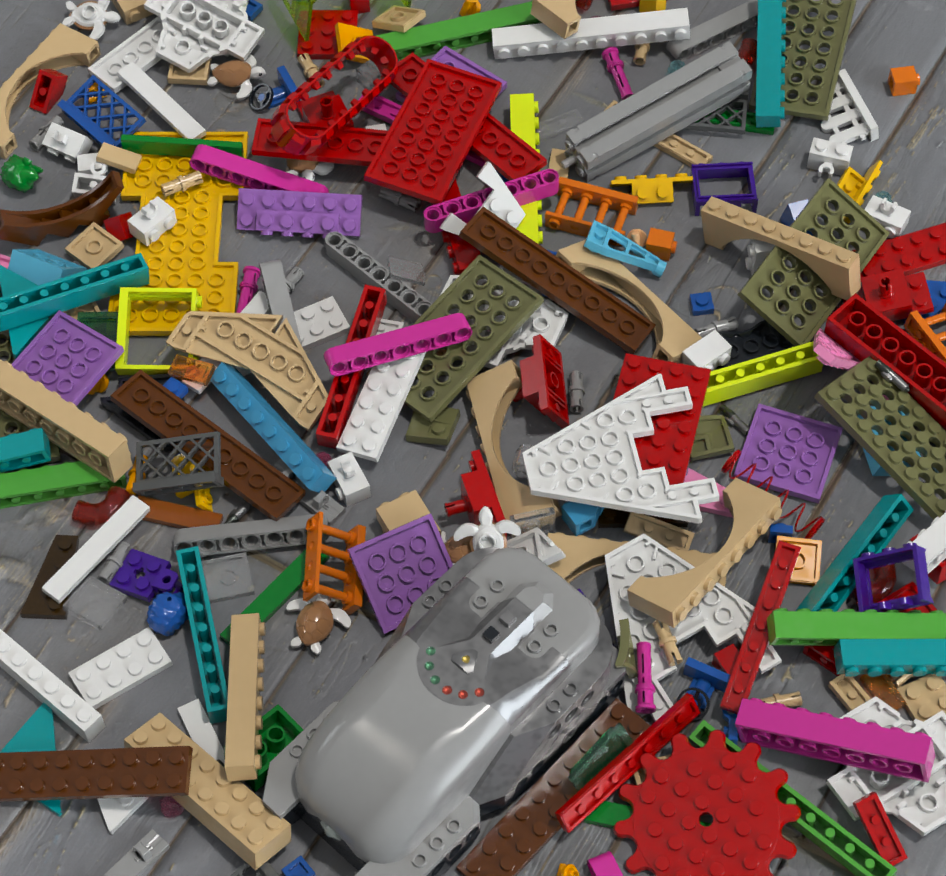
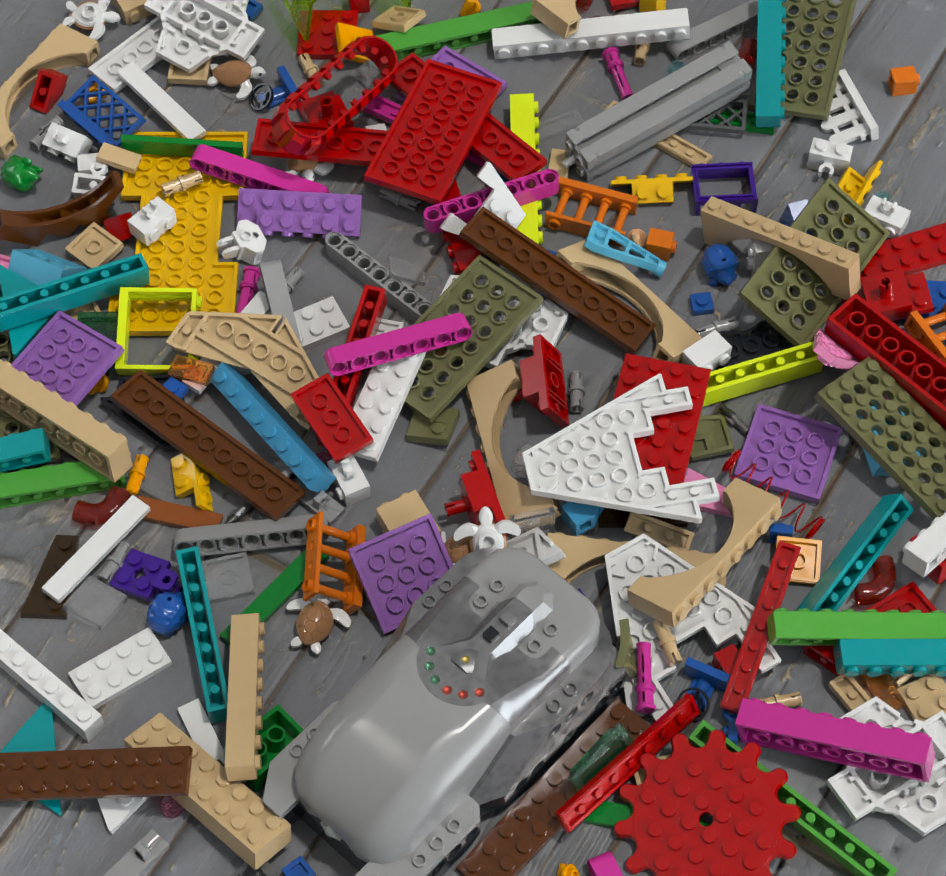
dark grey fence [133,431,224,497] -> none
red plate [852,792,908,866] -> none
dark purple window [853,543,934,612] -> none
flat silver piece [875,360,910,392] -> none
none -> white hinge [216,219,267,265]
none -> red plate [290,373,374,464]
none -> blue animal [701,243,739,287]

